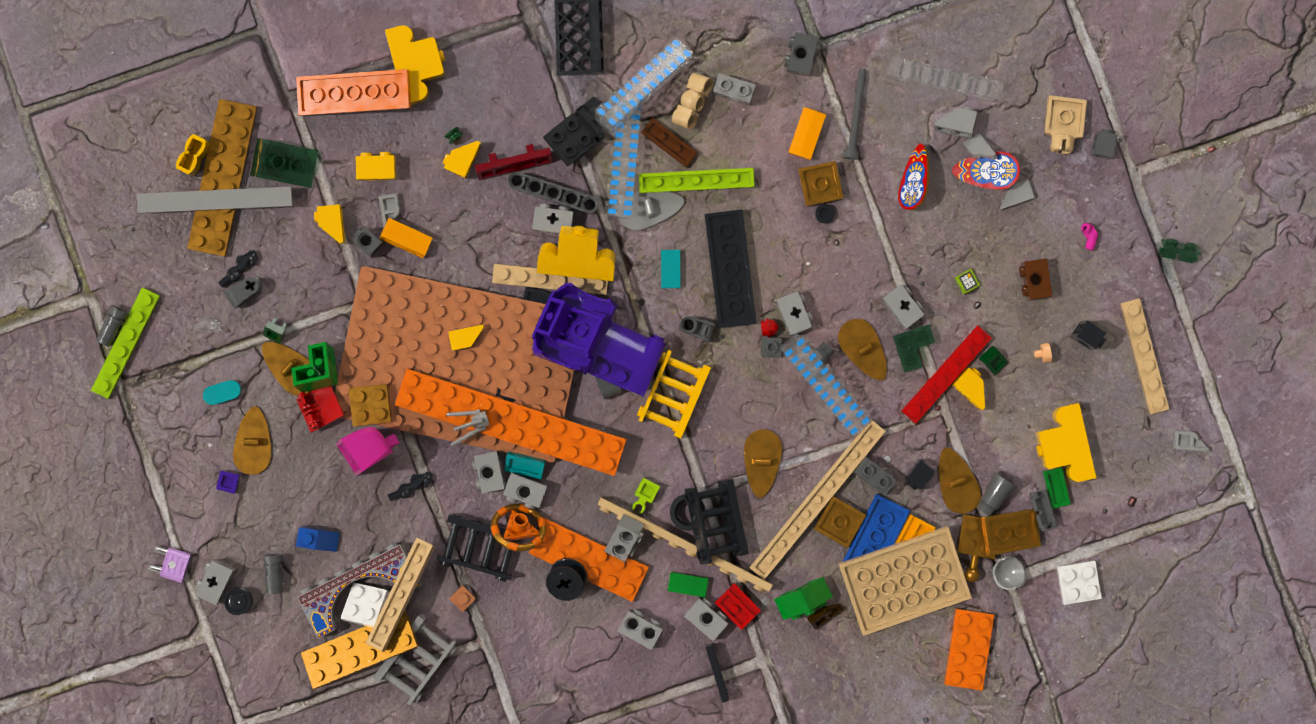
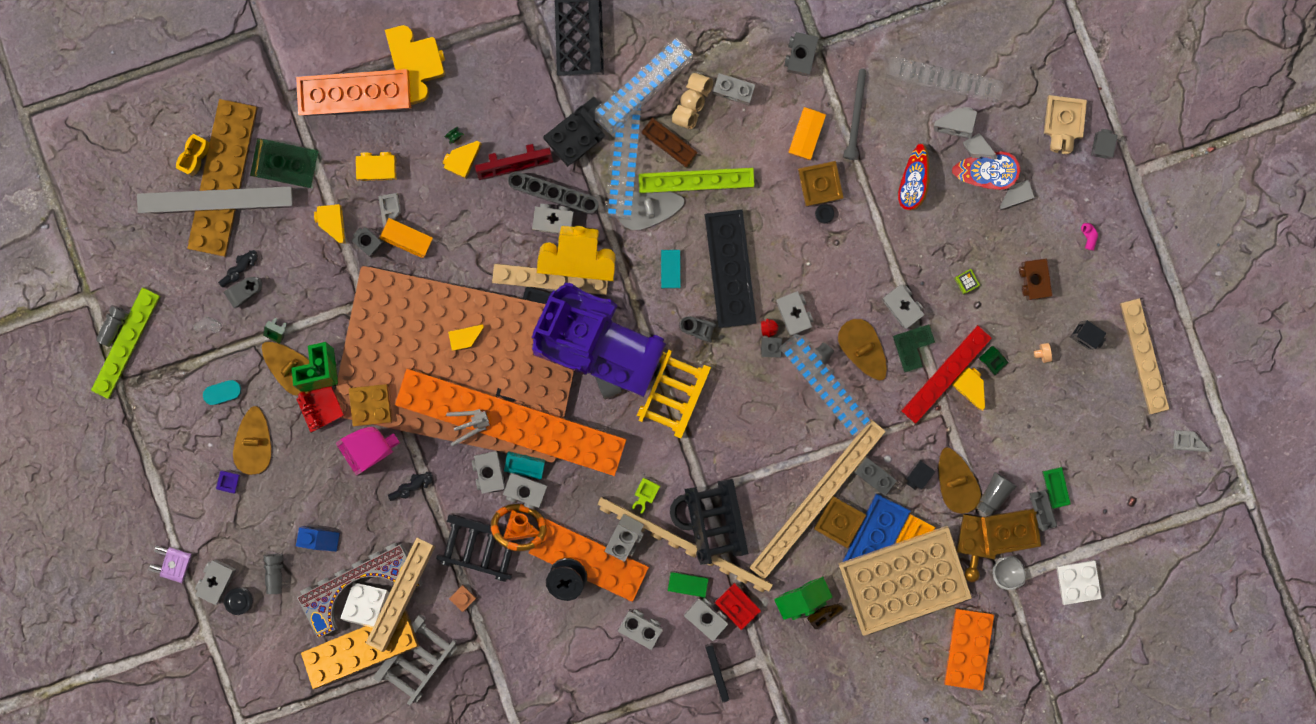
pearl gold shield [744,429,782,498] -> none
yellow brick [1036,403,1096,482] -> none
clear green hinge [1158,238,1201,264] -> none

